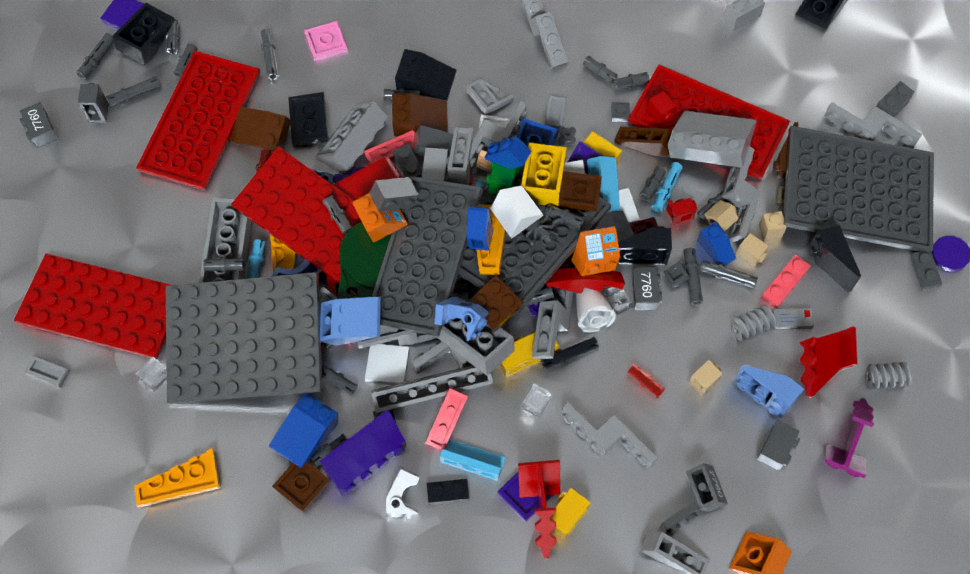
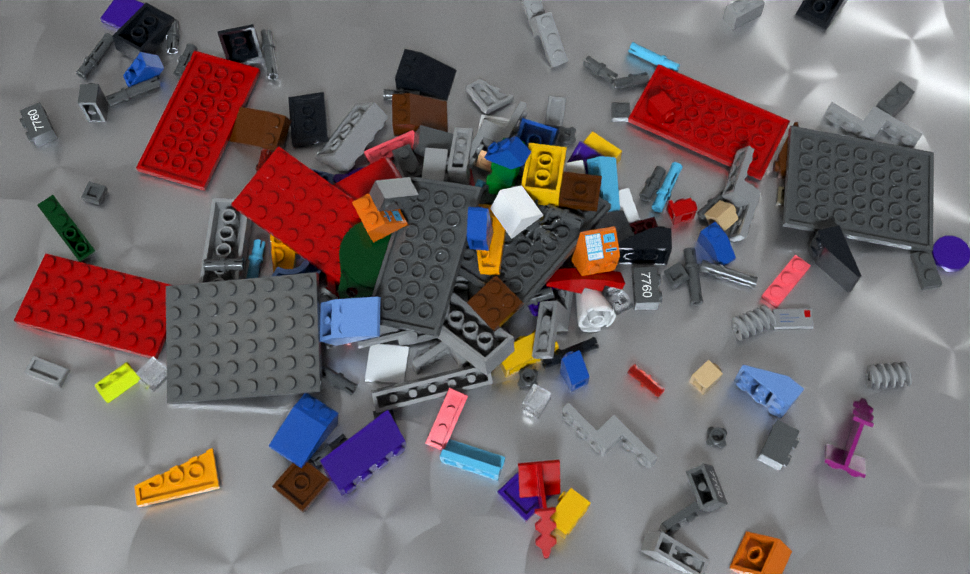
bright pink tile [304,21,348,61] -> none
dark grey pin [323,196,353,234] -> none
white tile [386,467,420,518] -> none
black plate [427,479,469,505] -> none
medium blue tile [434,296,489,341] -> none
reddish brown slope [614,127,671,157] -> none
light grey slope [668,111,756,168] -> none
tan brick [736,233,769,267] -> none
tan brick [759,211,787,241] -> none
red piece [800,326,858,398] -> none
none -> dark green slope [37,195,96,262]
none -> dark grey plate [81,182,108,205]
none -> neon yellow slope [94,362,140,403]
none -> blue slope [123,52,164,87]
none -> black slope [217,24,263,63]
none -> dark grey plate [518,369,538,388]
none -> blue slope [560,350,590,392]
none -> medium azure pin [628,42,680,72]
none -> dark grey plate [706,427,727,448]

